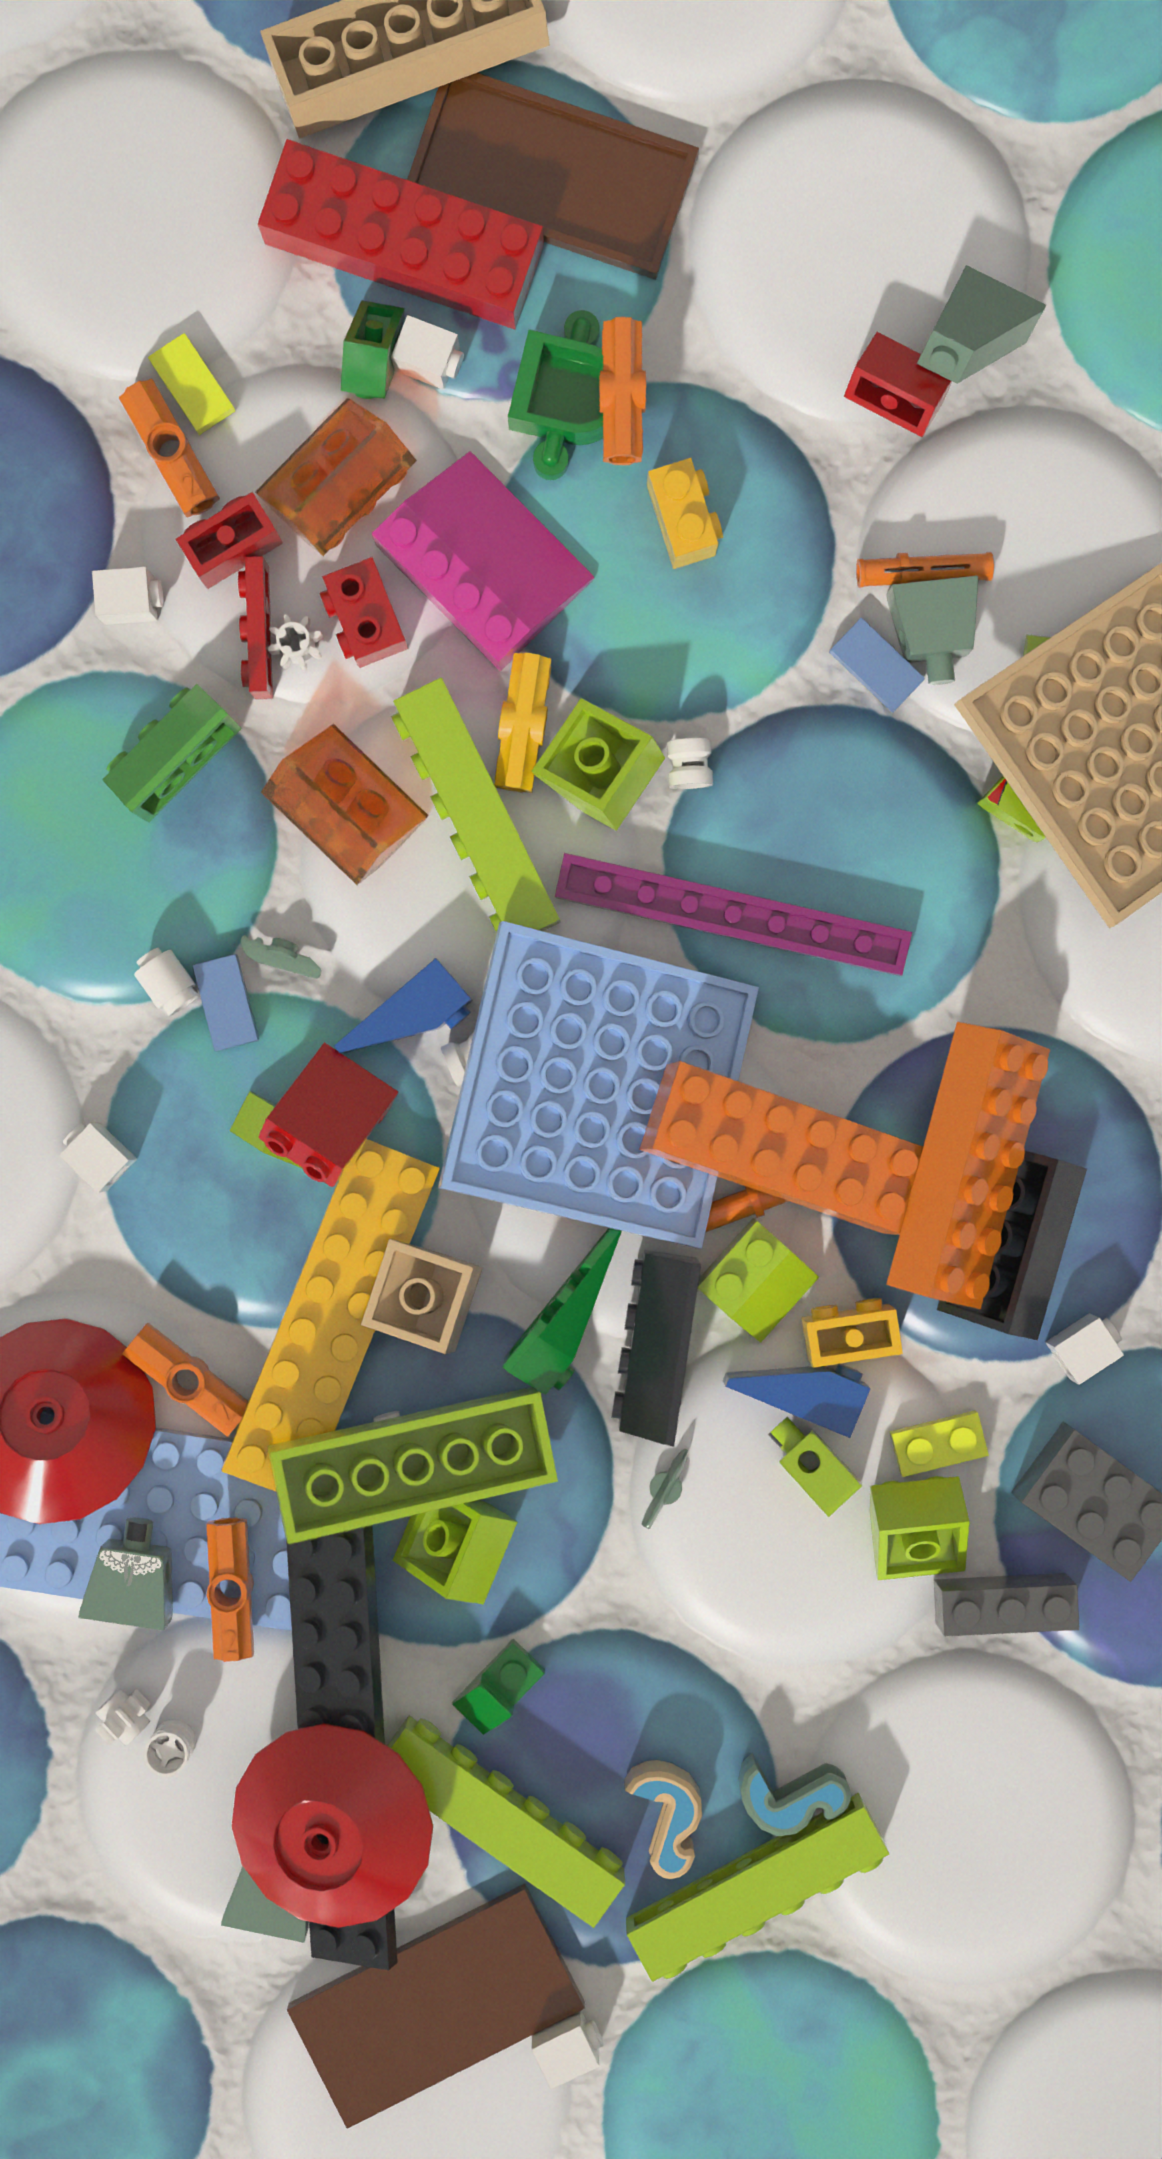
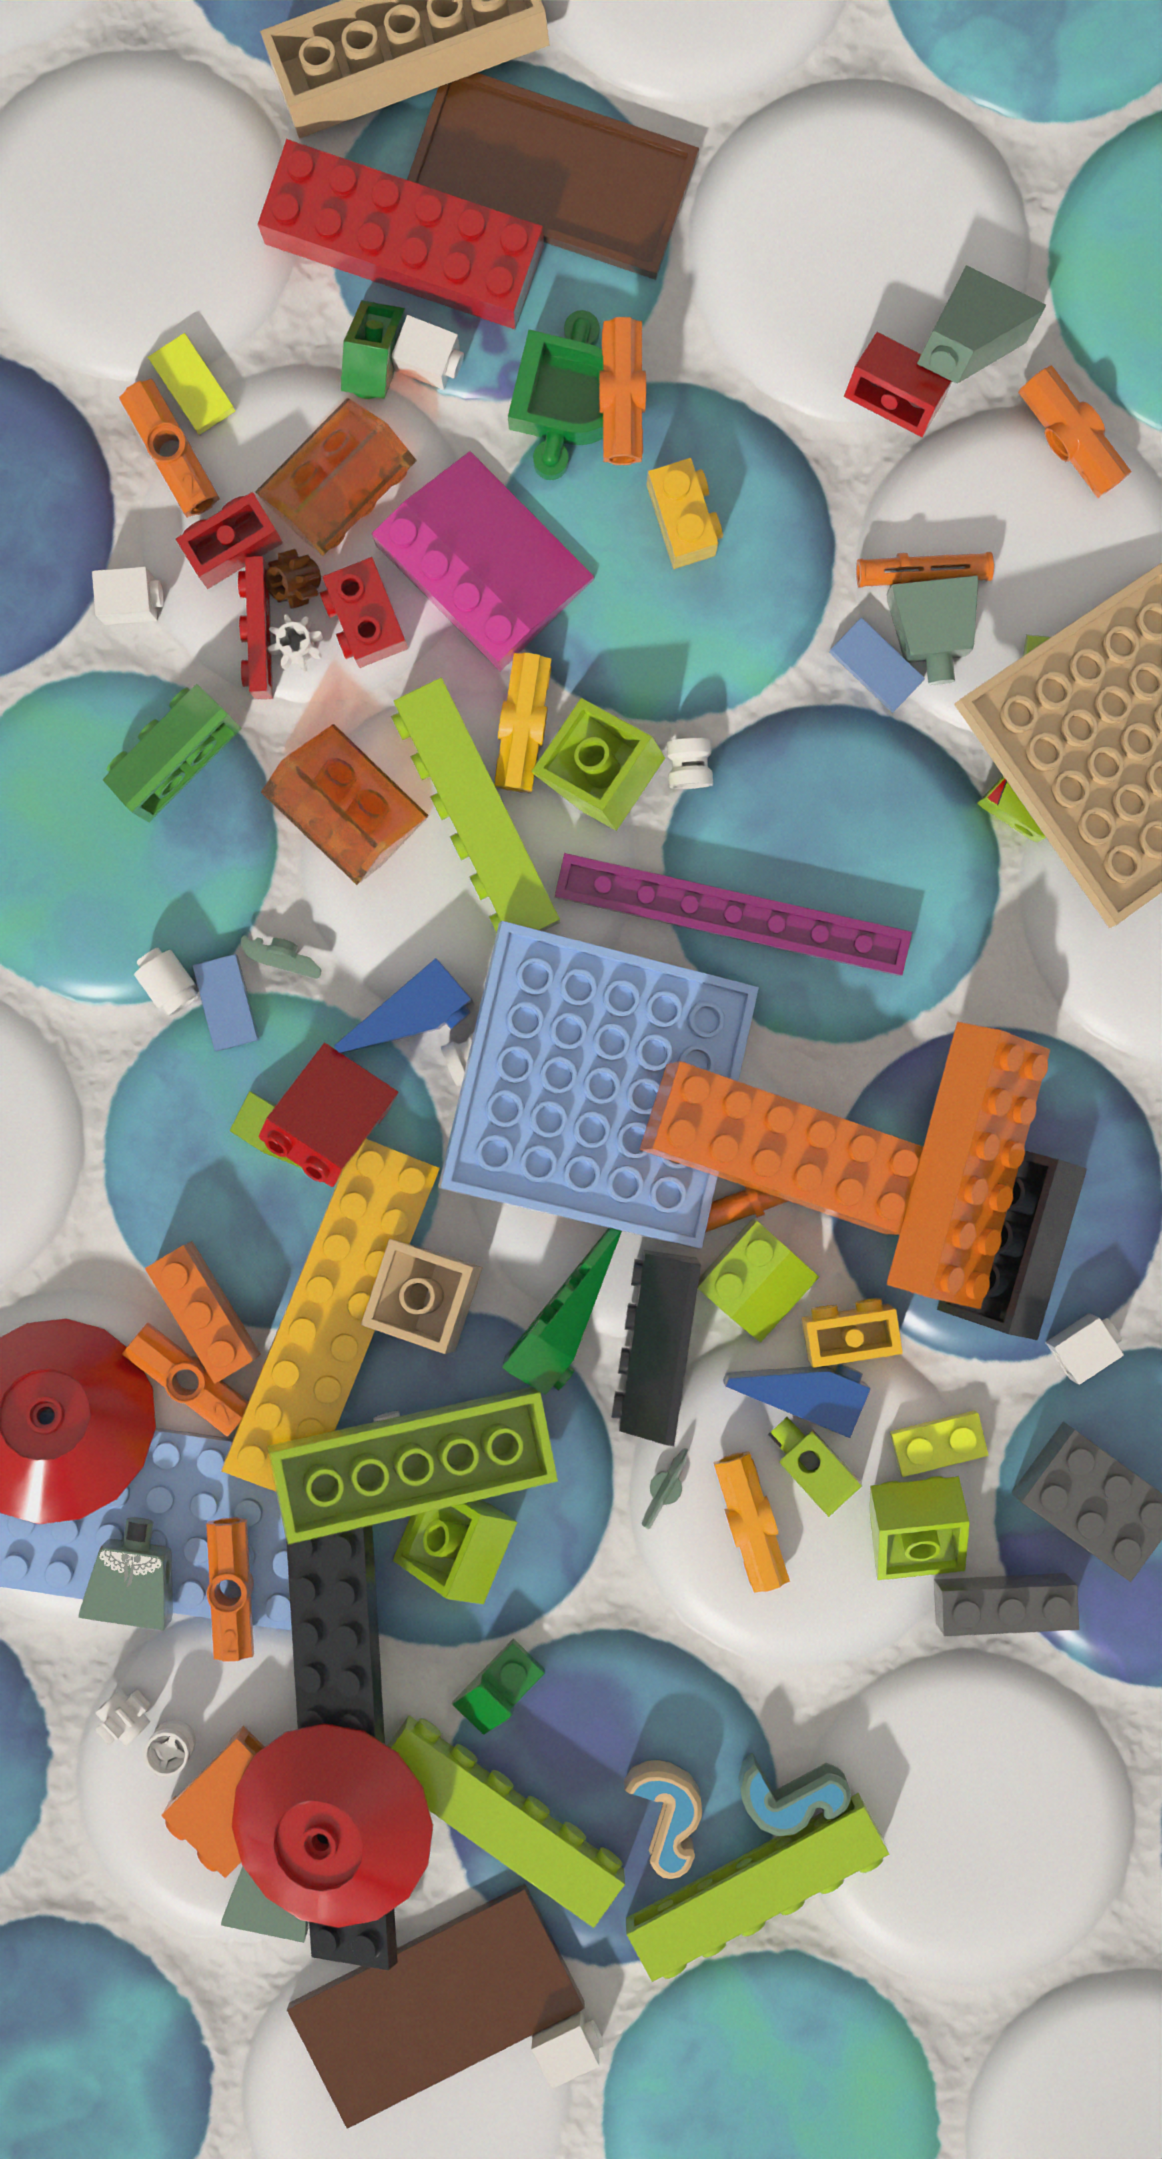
white brick [59,1122,137,1193] -> none
none -> orange brick [145,1241,261,1384]
none -> orange panel [161,1726,265,1878]
none -> reddish brown gear [265,549,321,609]
none -> light orange piece [713,1451,790,1593]
none -> orange piece [1018,365,1132,498]

